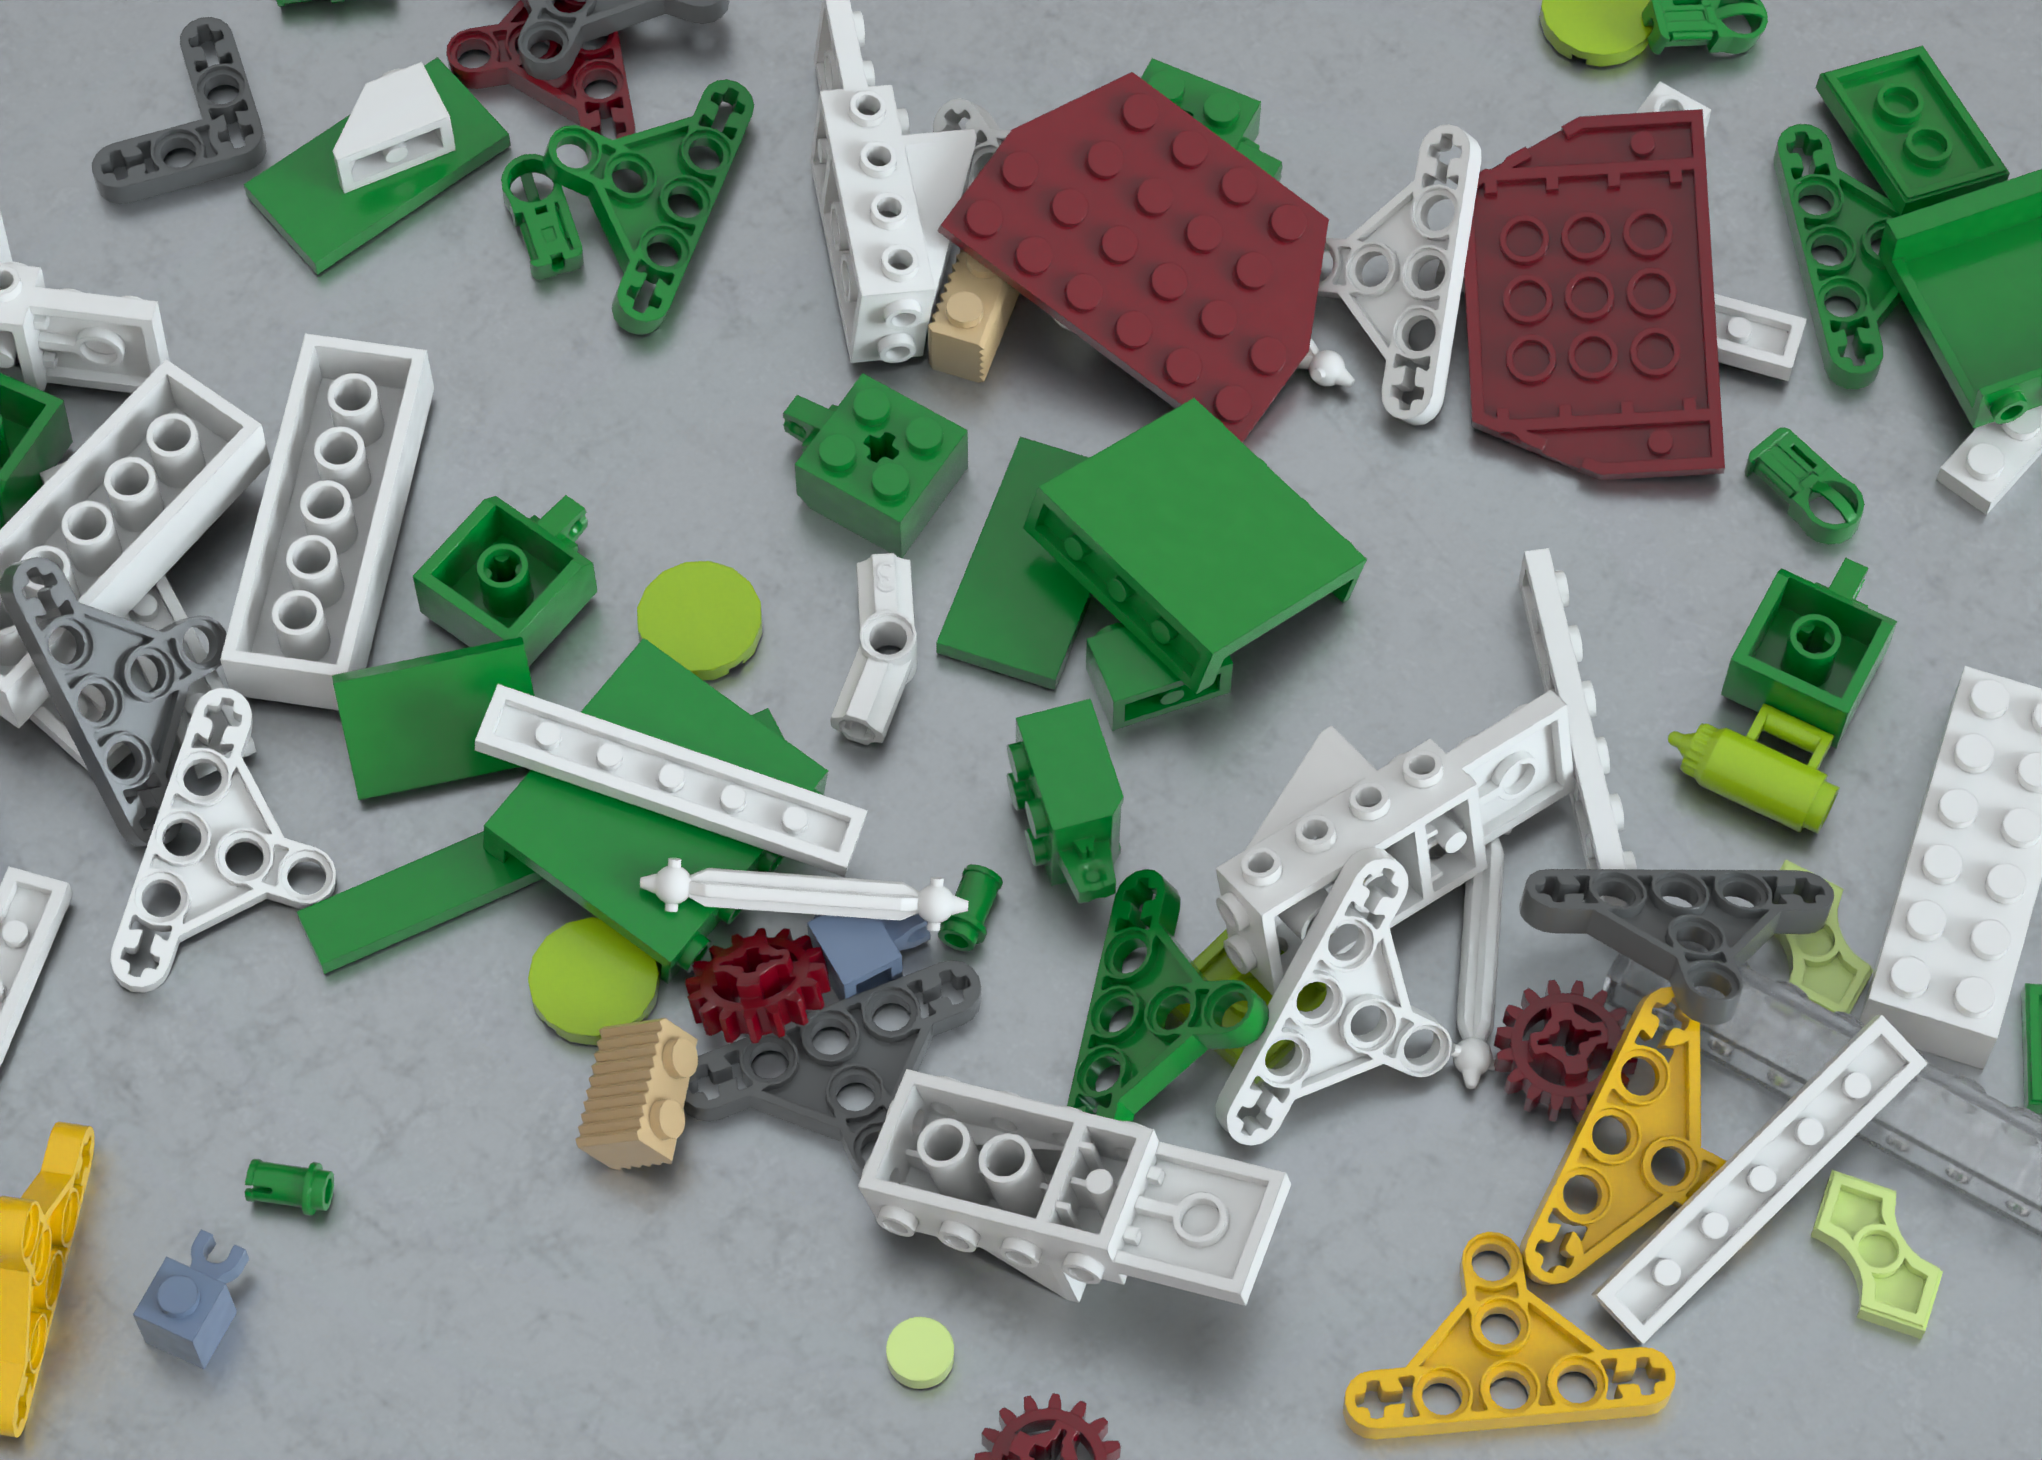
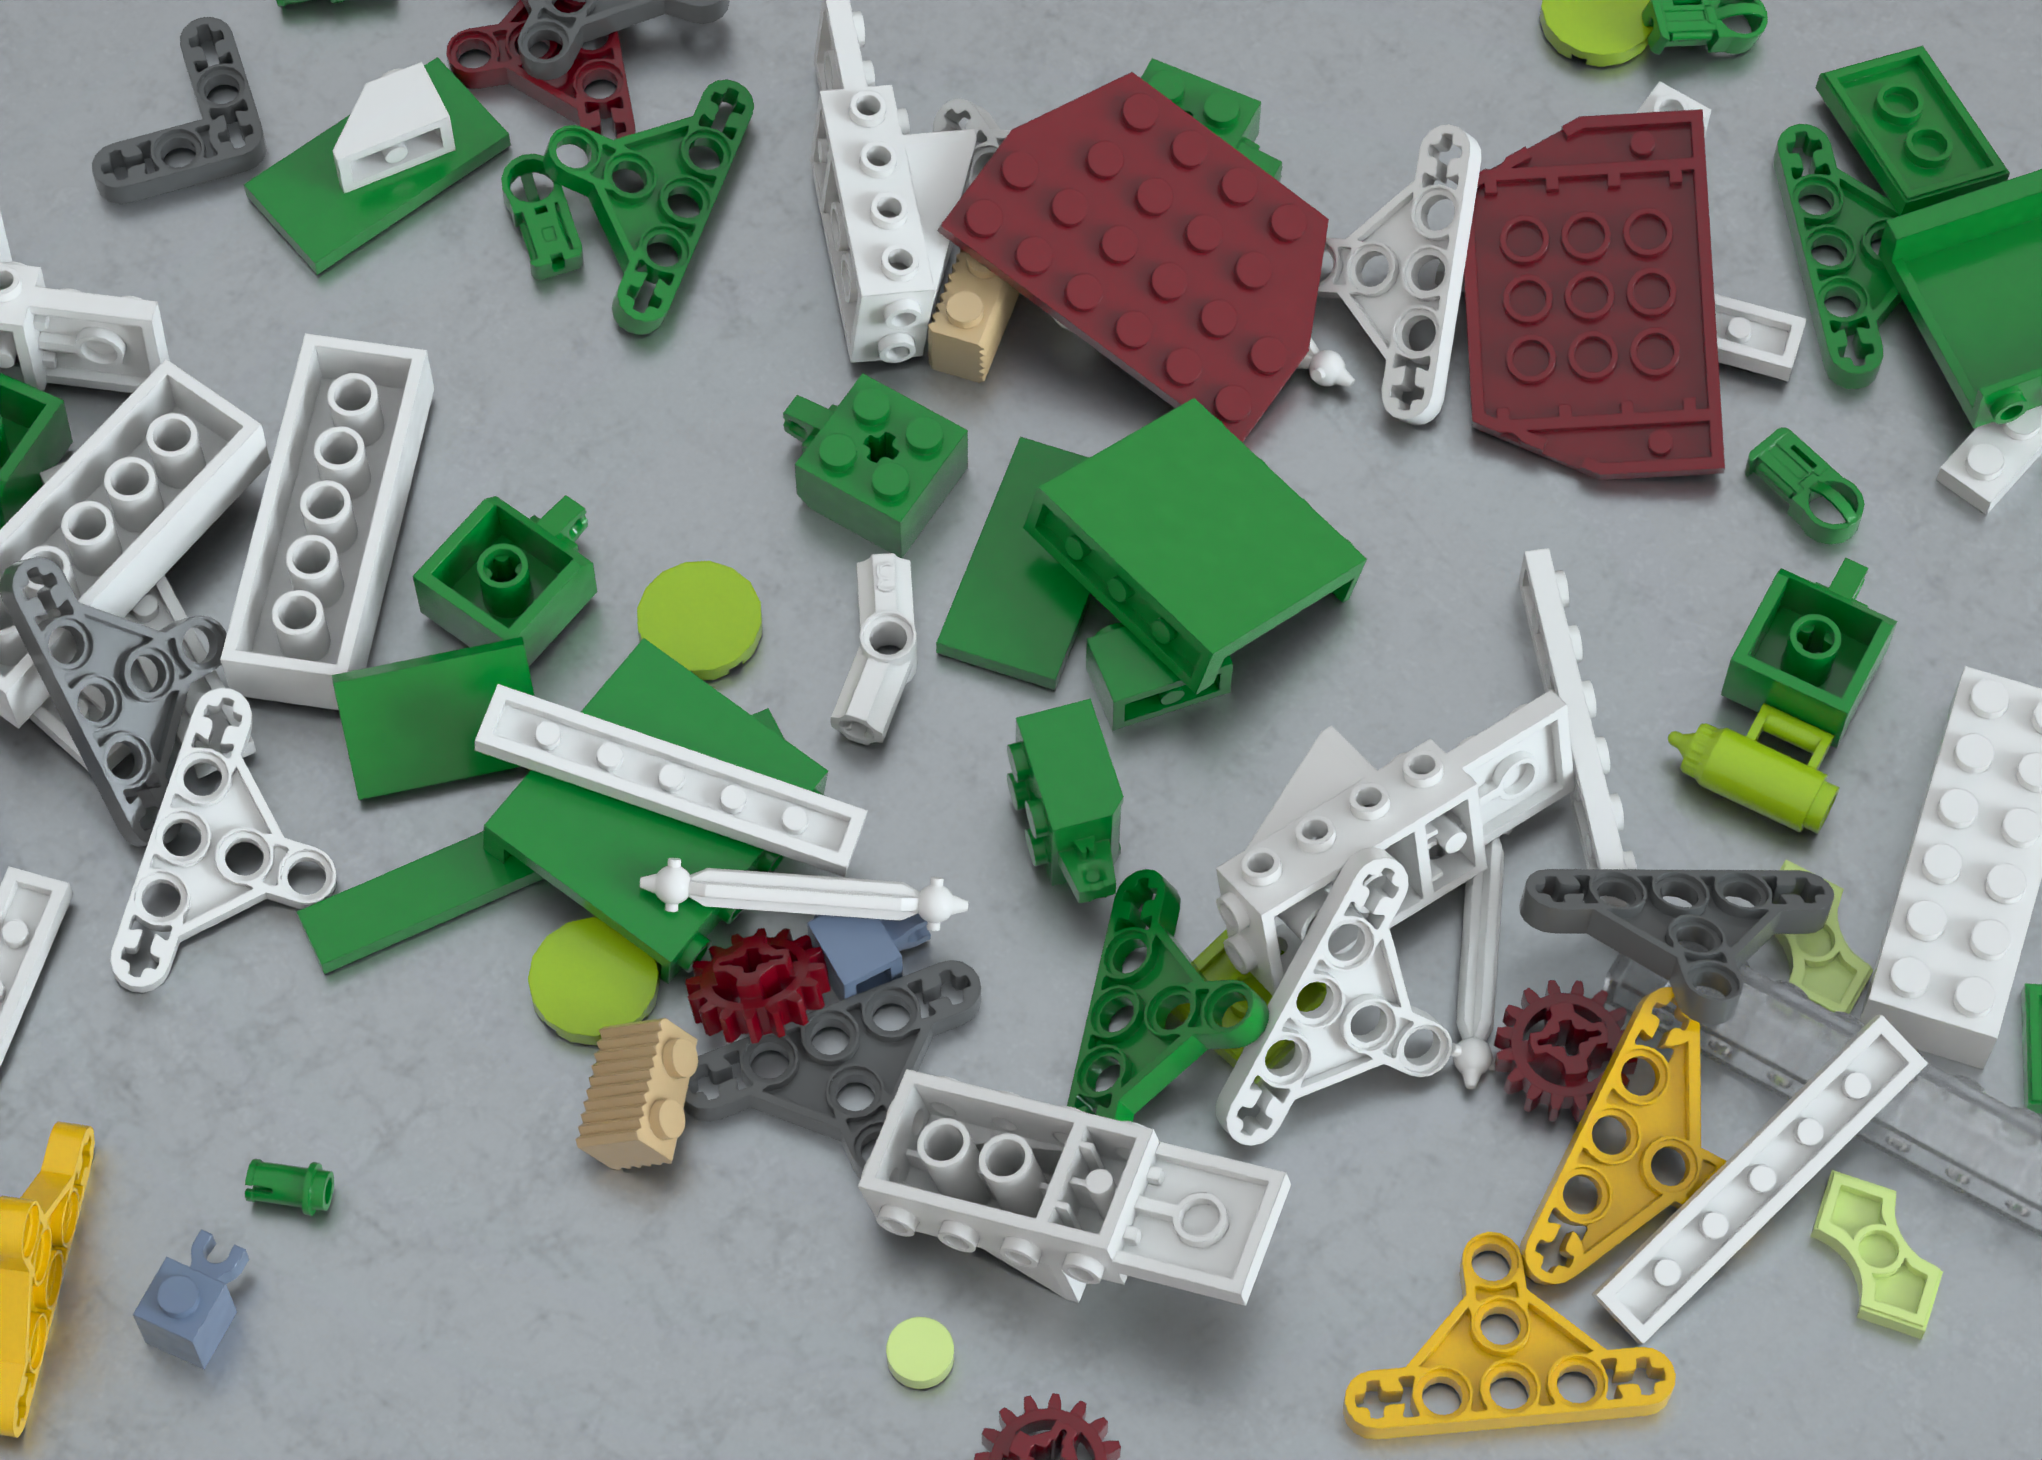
green pin [938,864,1003,952] -> none

